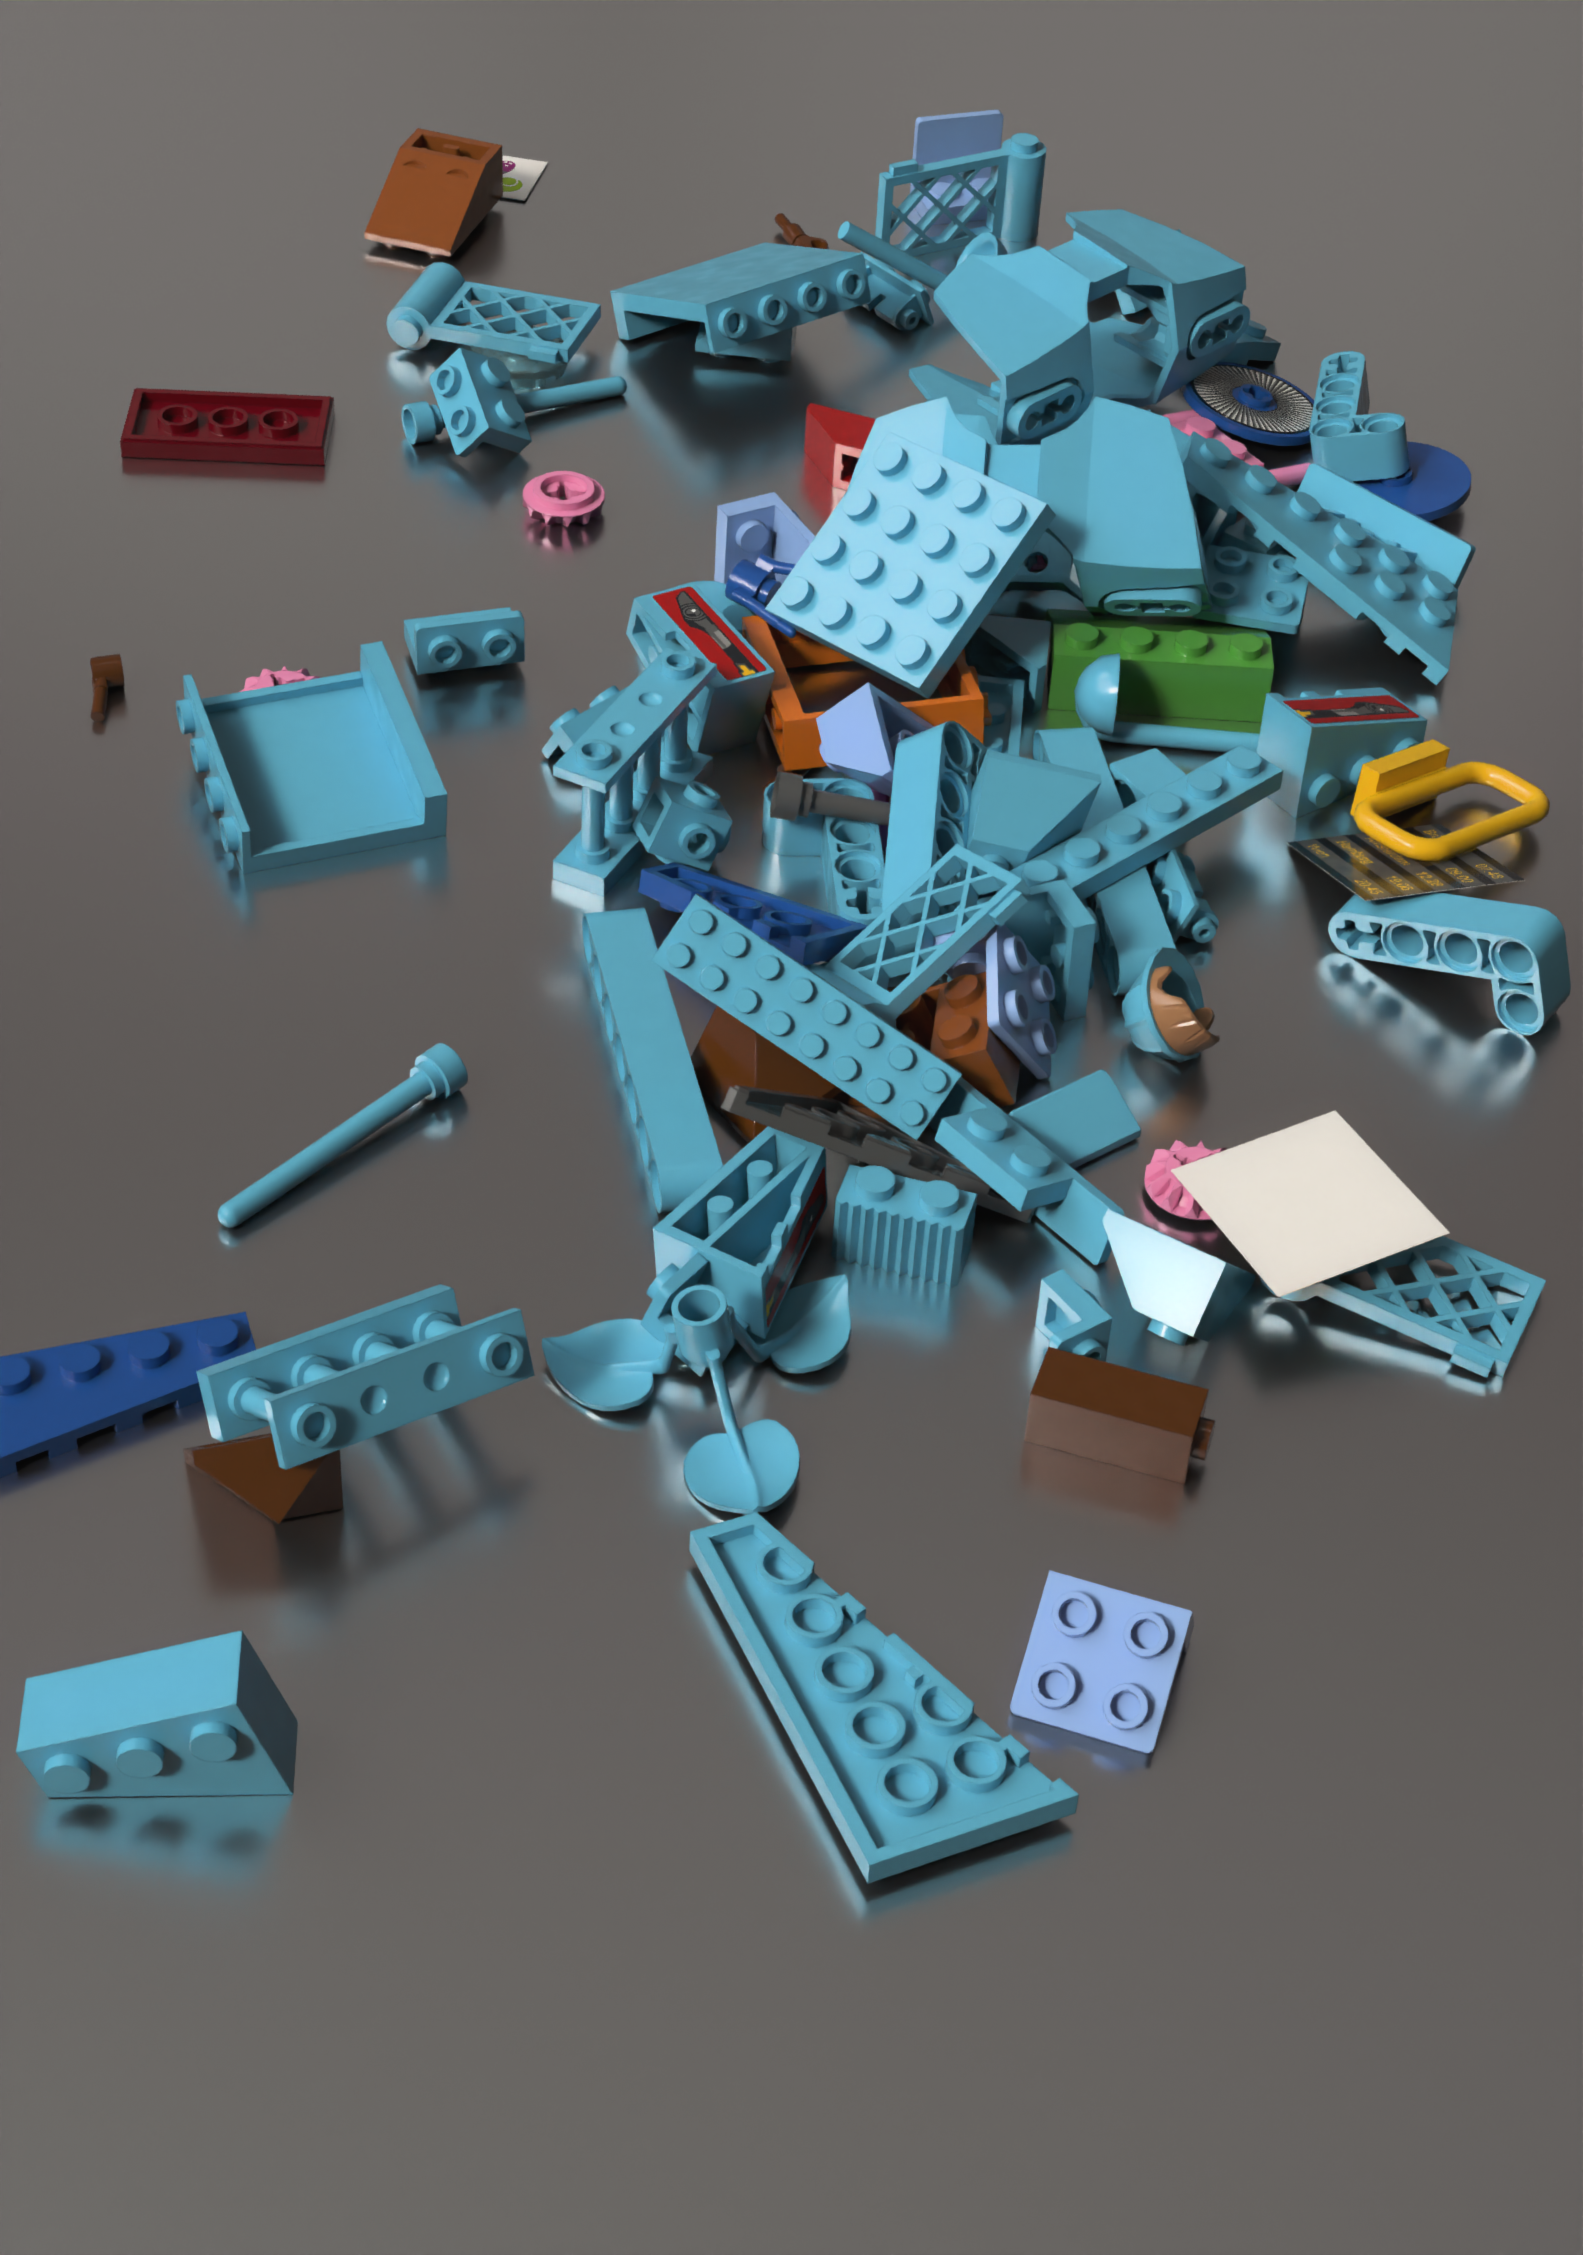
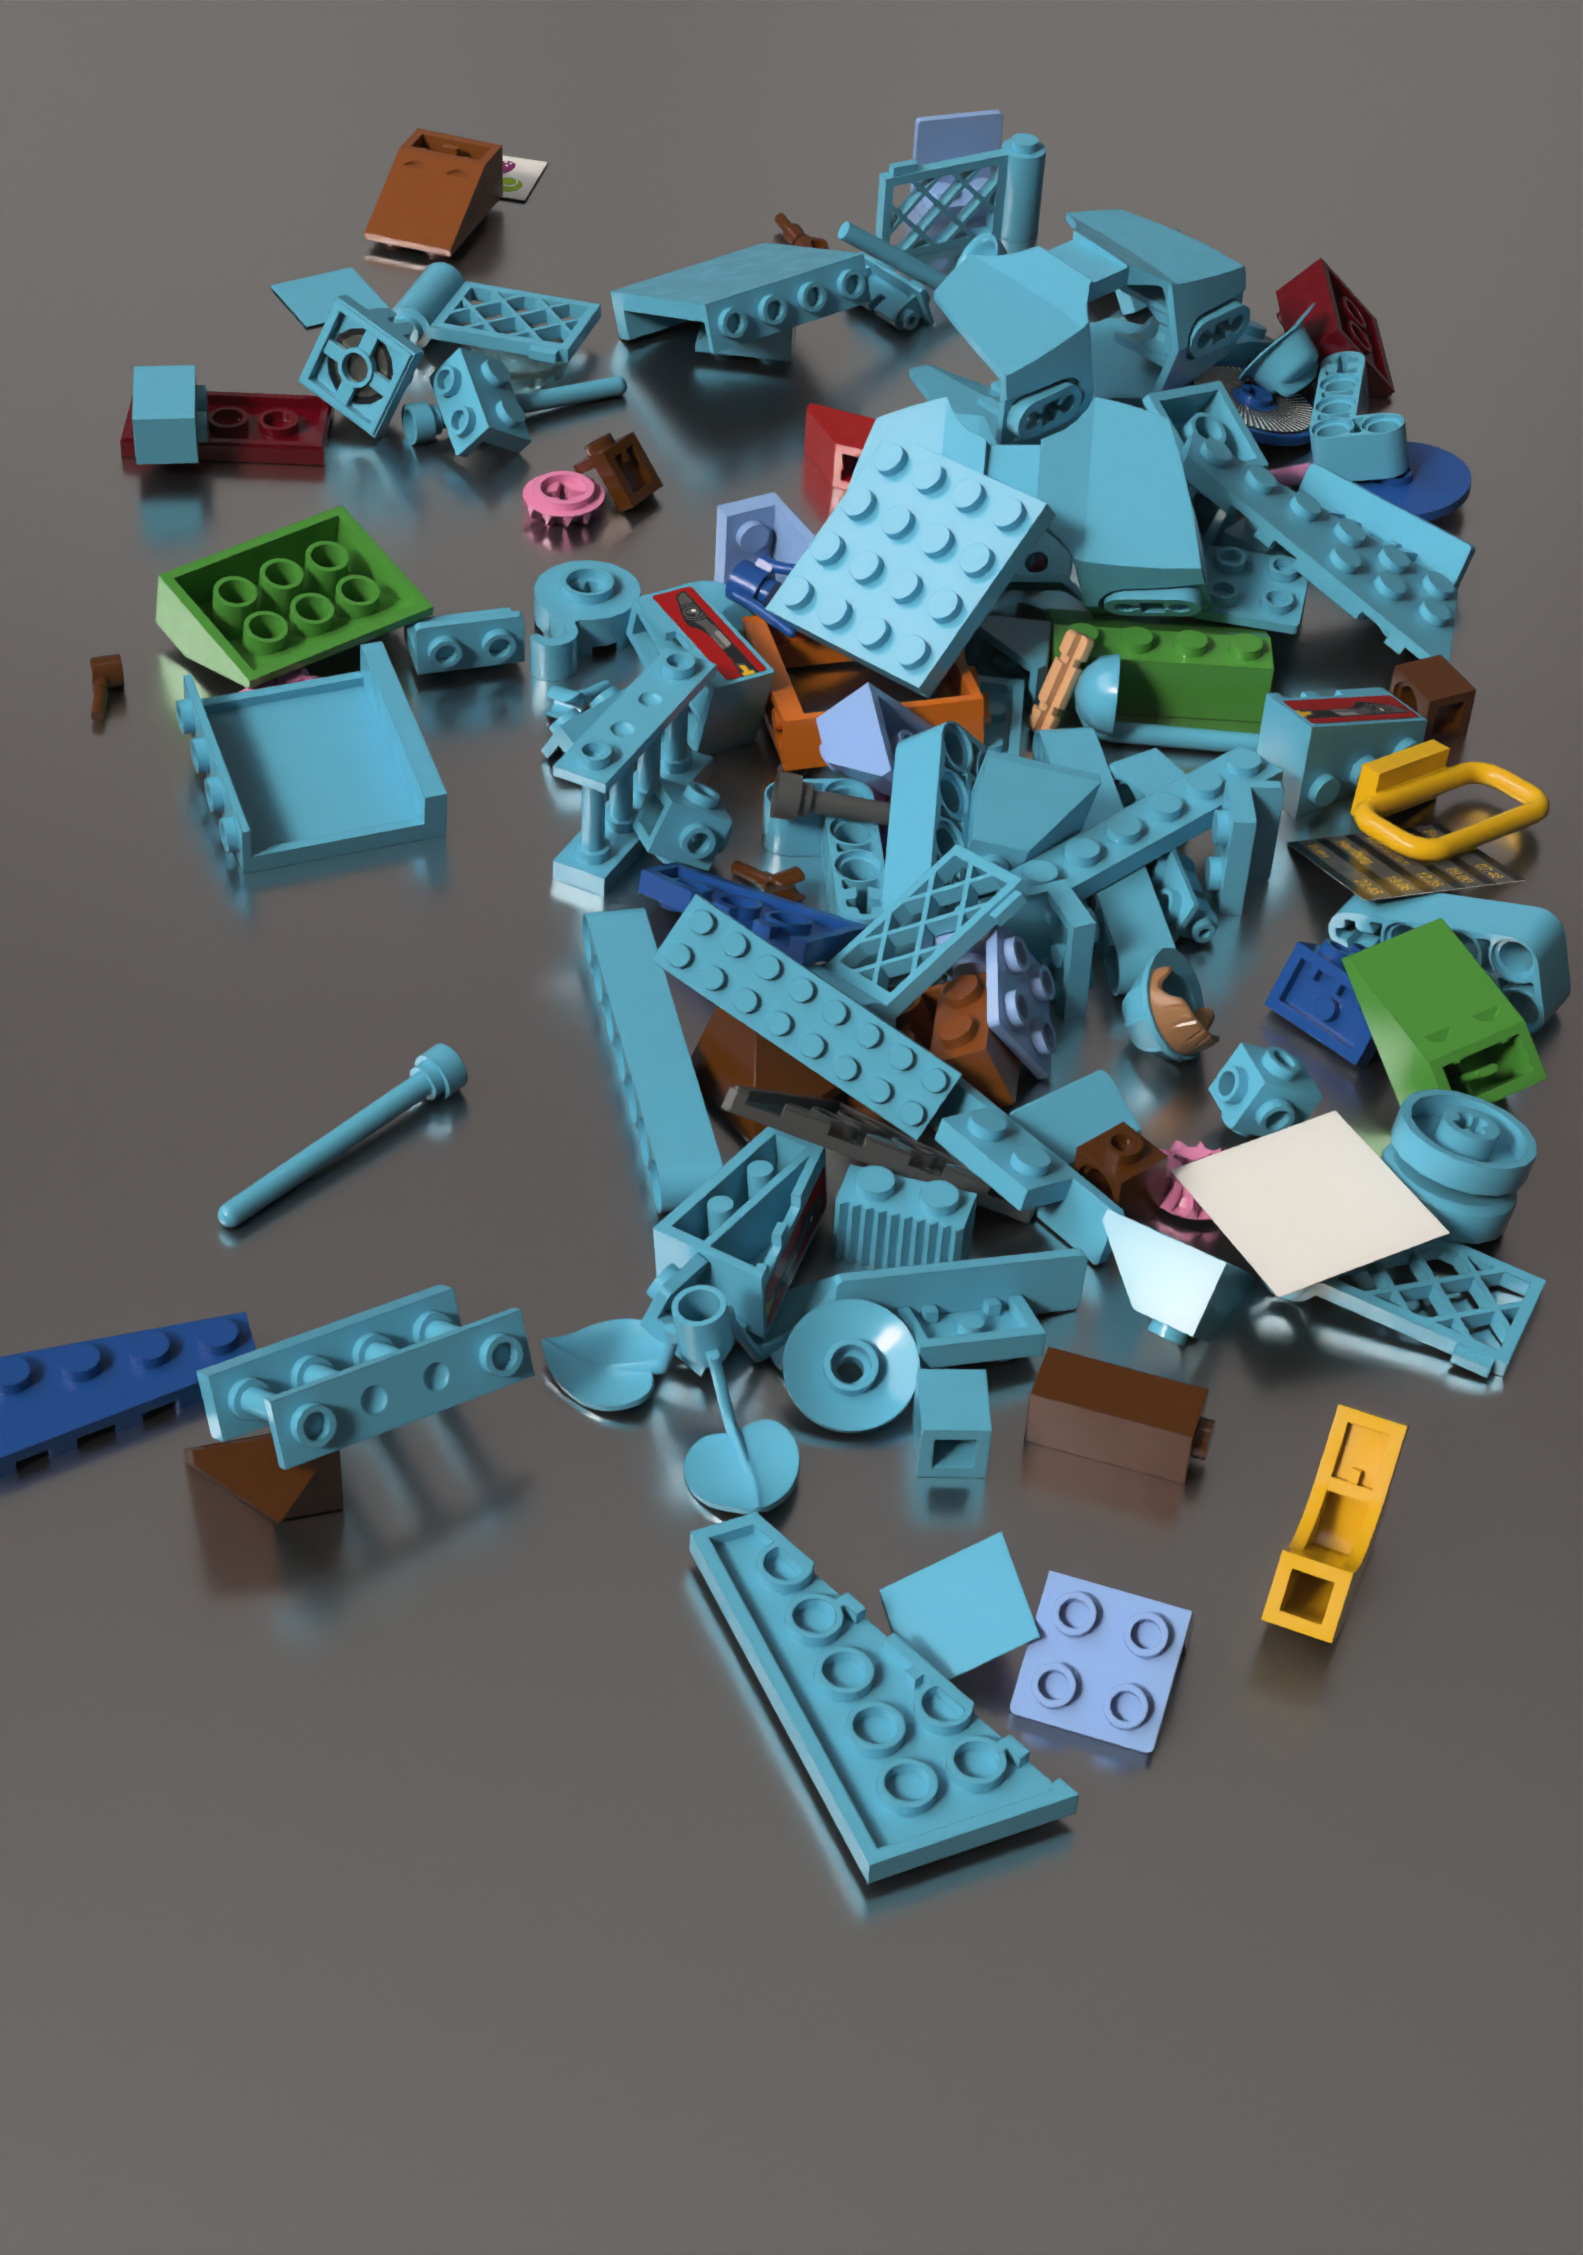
medium azure wedge [16,1630,298,1798] -> none
medium azure bracket [1035,1269,1112,1362] -> none
none -> medium azure brick [132,365,208,465]
none -> bright green slope [155,505,434,689]
none -> medium azure sticker [270,267,389,327]
none -> medium azure piece [298,294,424,438]
none -> medium azure piece [530,560,641,682]
none -> medium azure hand [545,680,612,719]
none -> reddish brown bracket [573,432,664,513]
none -> reddish brown hand [731,860,806,902]
none -> medium azure dish [782,1299,920,1433]
none -> medium azure bracket [830,1248,1088,1369]
none -> medium azure sticker [879,1531,1040,1680]
none -> medium azure brick [912,1369,992,1478]
none -> light nougat axle [1027,630,1094,732]
none -> reddish brown brick [1074,1122,1168,1223]
none -> medium azure slope [1142,380,1269,486]
none -> medium azure bracket [1205,779,1285,916]
none -> medium azure brick [1208,1042,1323,1137]
none -> medium azure piece [1238,302,1319,397]
none -> yellow arch [1261,1403,1410,1644]
none -> blue bracket [1264,939,1377,1067]
none -> dark red slope [1276,258,1395,398]
none -> bright green slope [1341,918,1548,1106]
none -> medium azure wheel [1380,1089,1537,1244]
none -> reddish brown brick [1389,654,1476,742]

